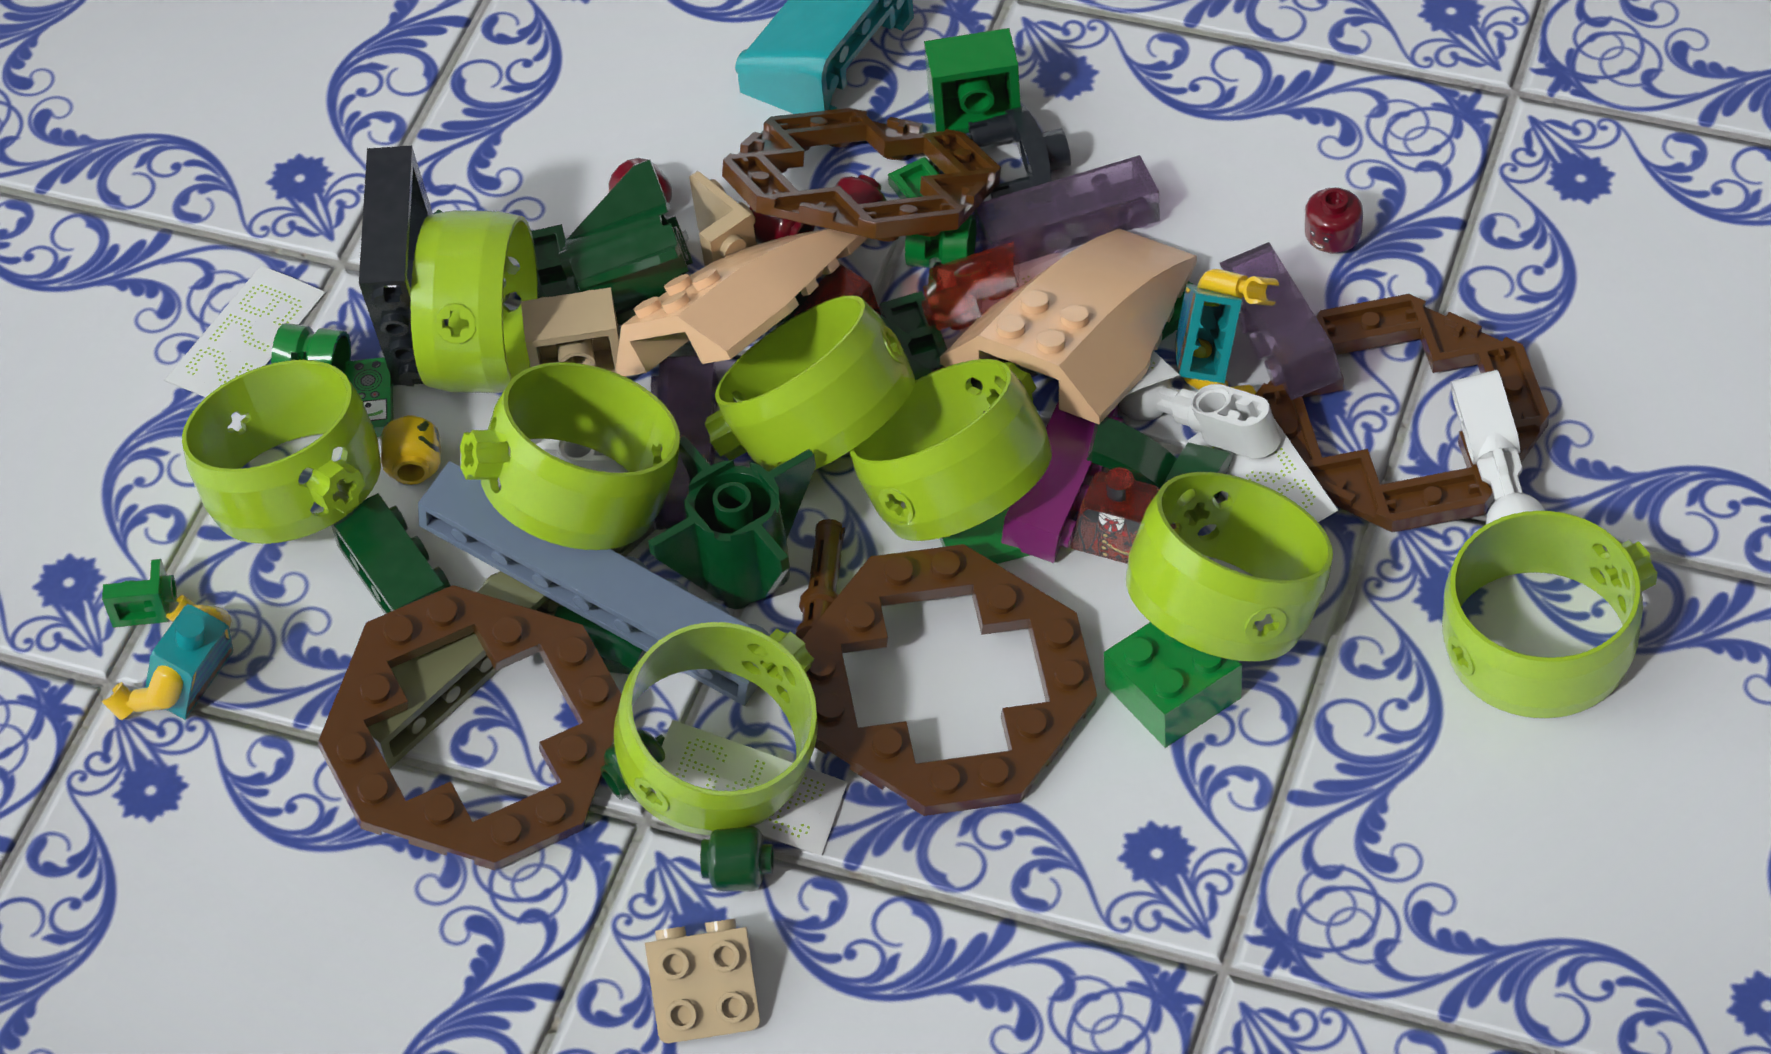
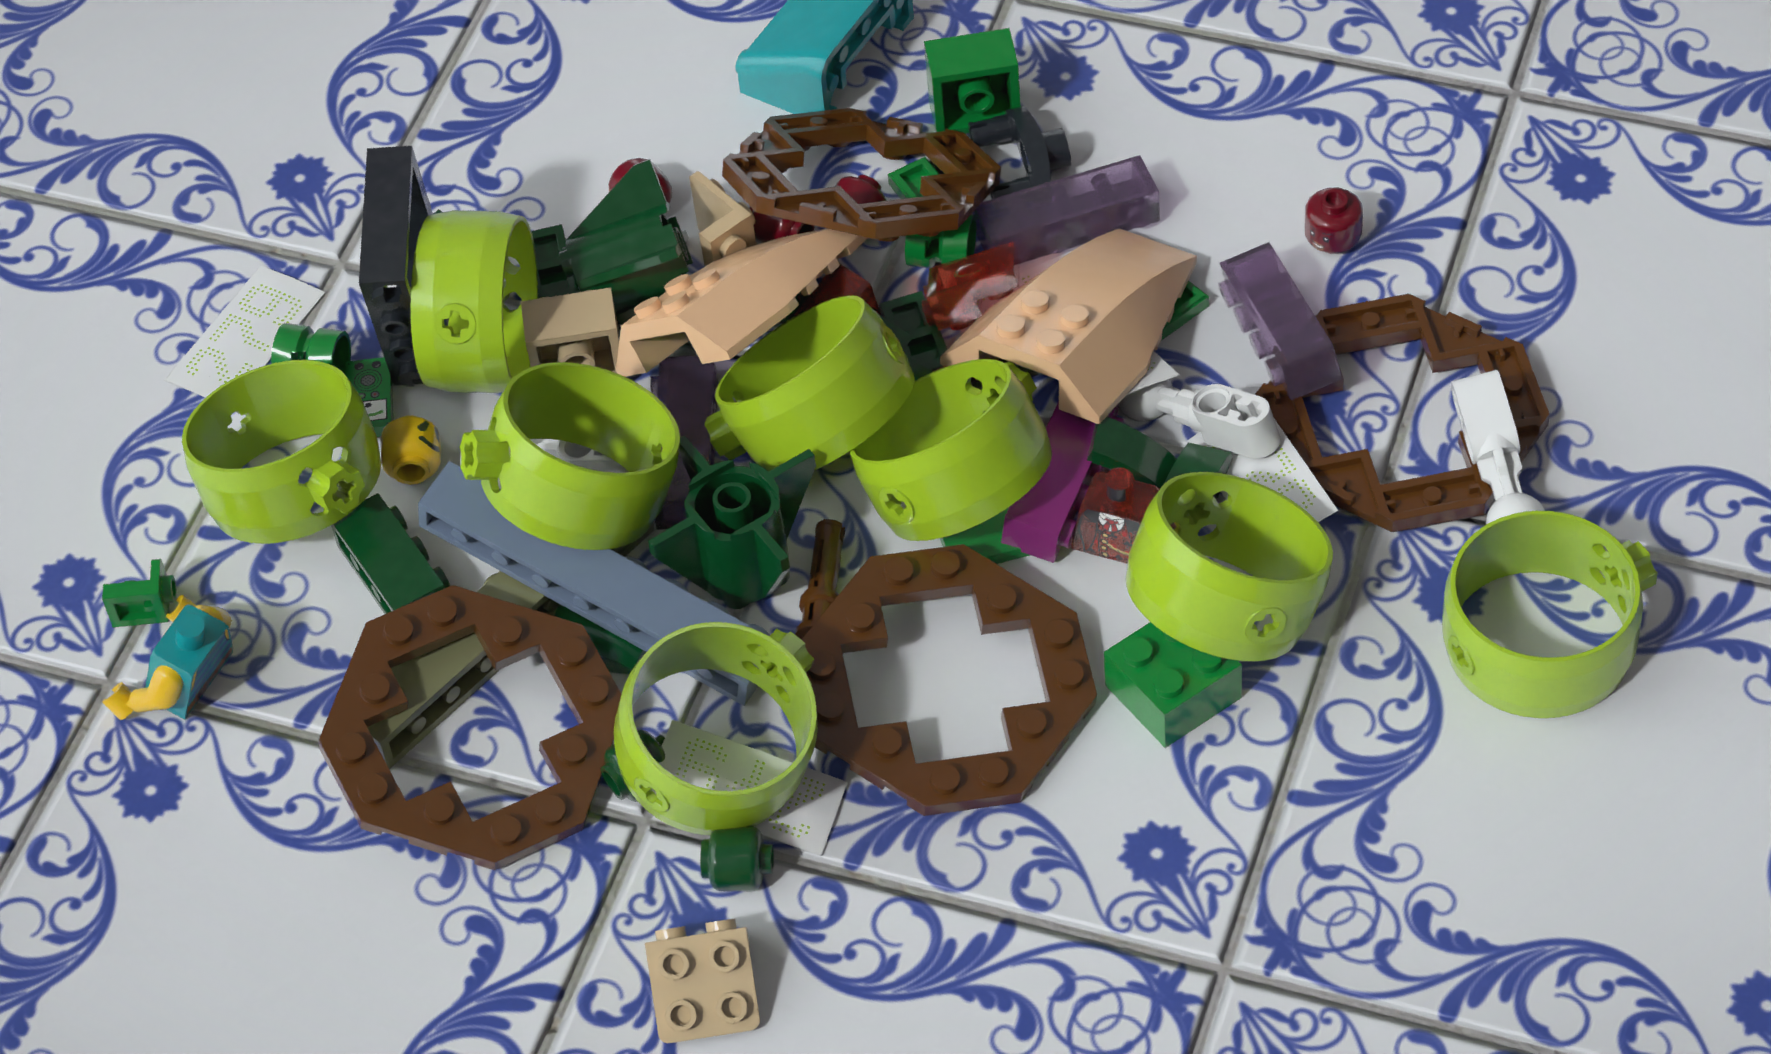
torso [1175,269,1279,395] -> none

